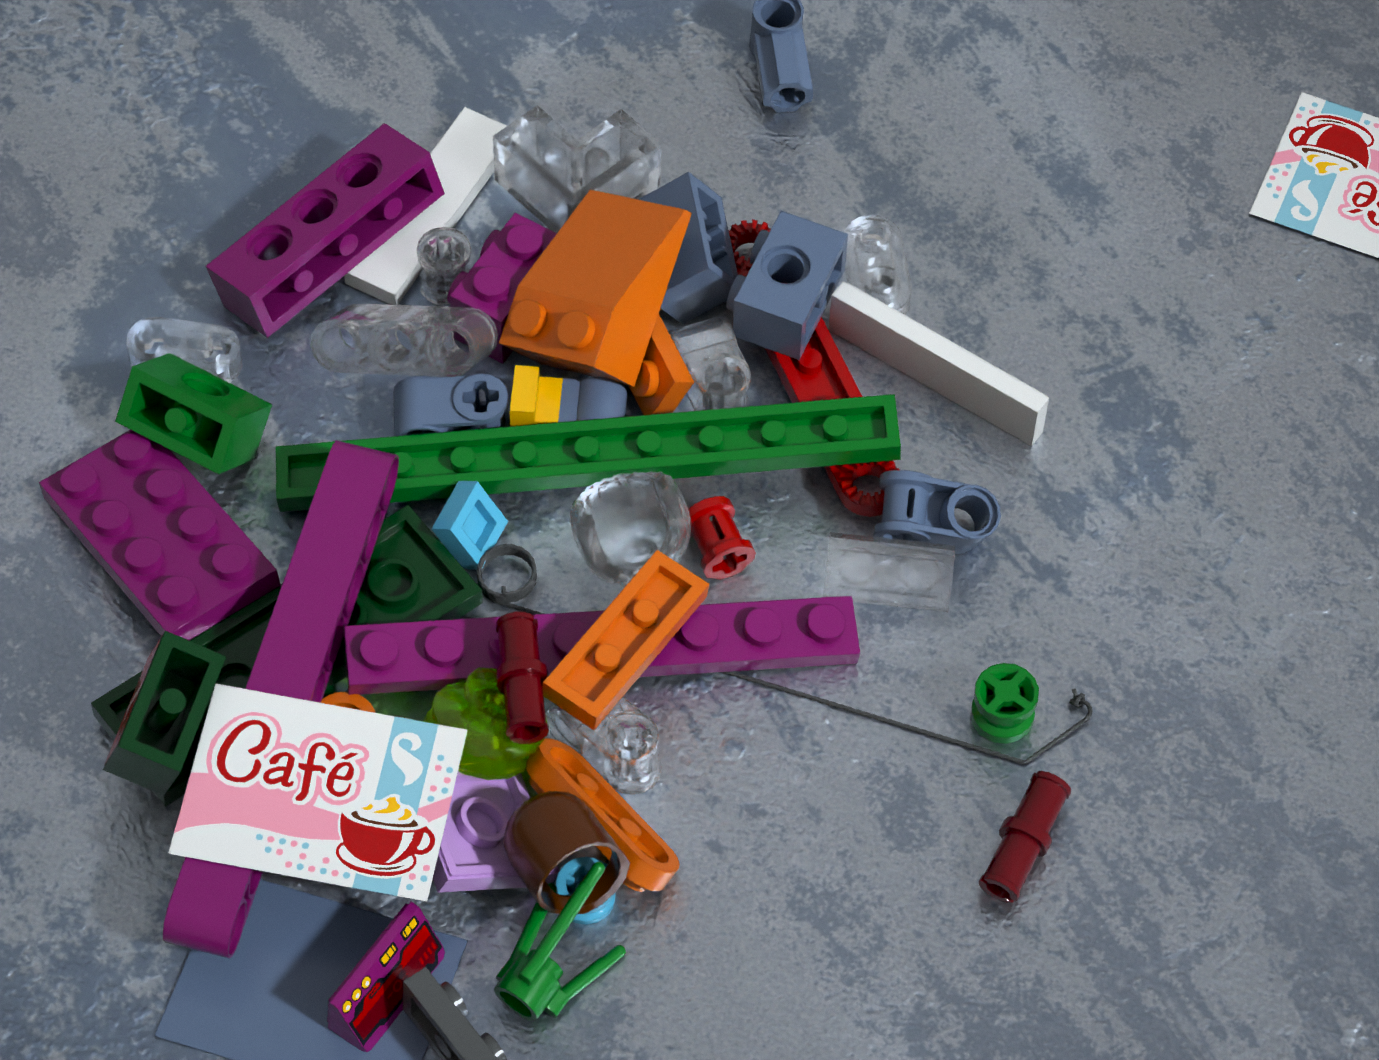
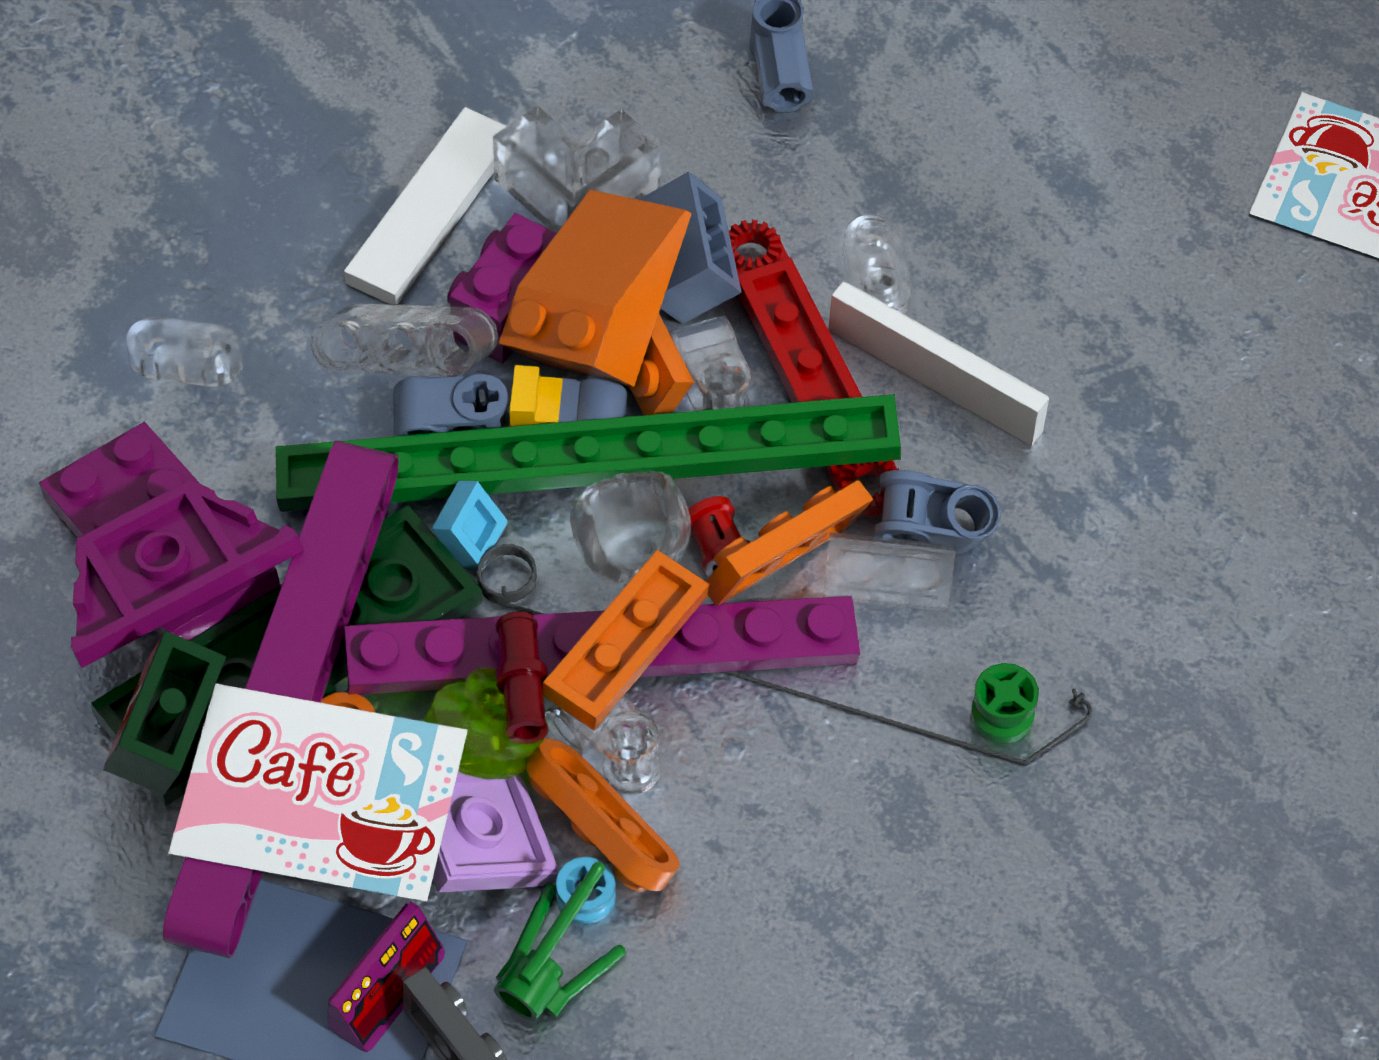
green brick [115,353,273,474] -> none
magenta brick [206,123,445,338] -> none
clear bush [416,227,471,305] -> none
reddish brown helmet [503,791,630,914] -> none
sand blue brick [726,210,848,360] -> none
dark red pin [979,771,1071,903] -> none
none -> magenta wing [71,479,304,668]
none -> orange plate [706,480,874,607]

